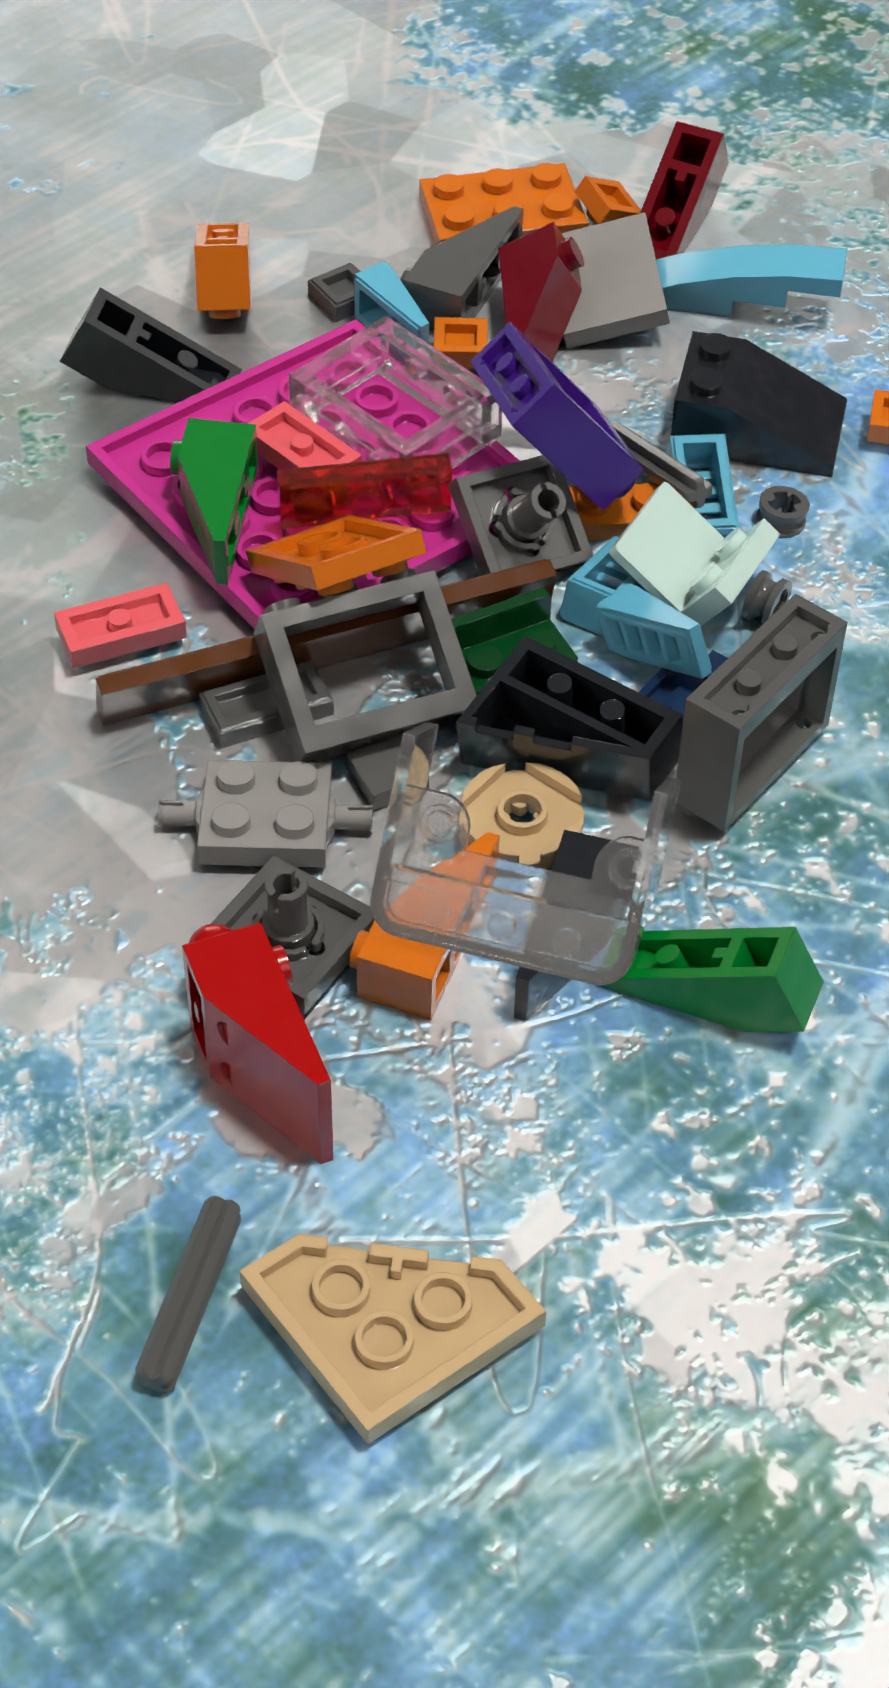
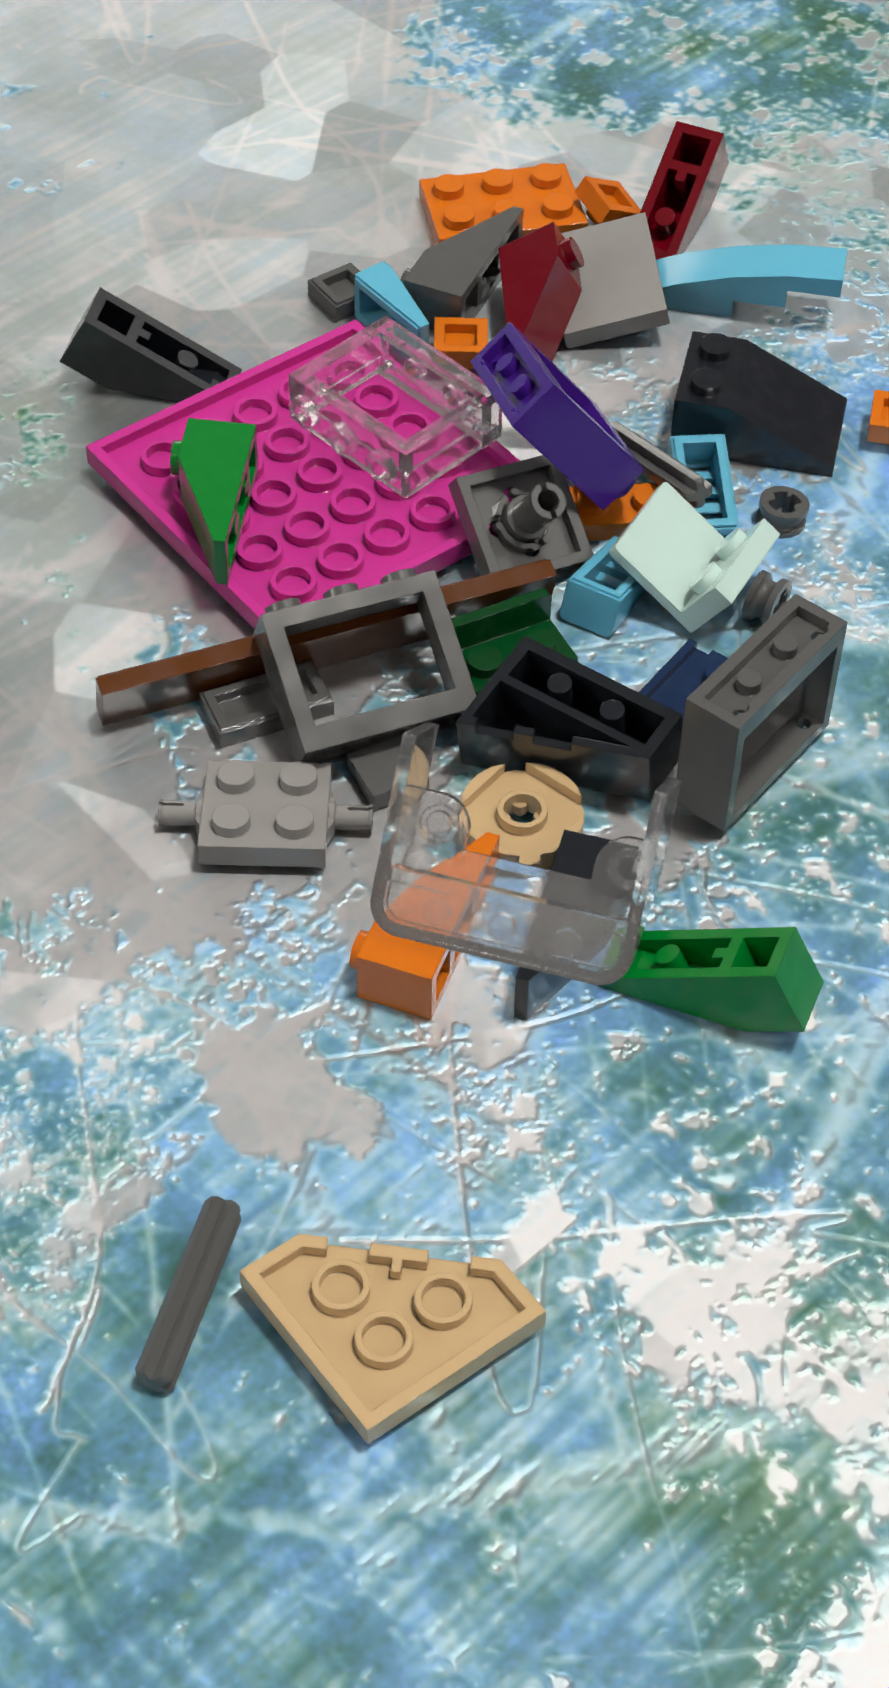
coral plate [54,583,187,669] -> none
red slope [182,922,334,1164] -> none
orange slope [194,222,251,319] -> none
dark grey plate [211,855,379,1014] -> none
orange plate [245,515,427,596] -> none
coral plate [248,401,362,499] -> none
clear red plate [276,453,452,529] -> none
medium azure slope [596,583,712,679] -> none

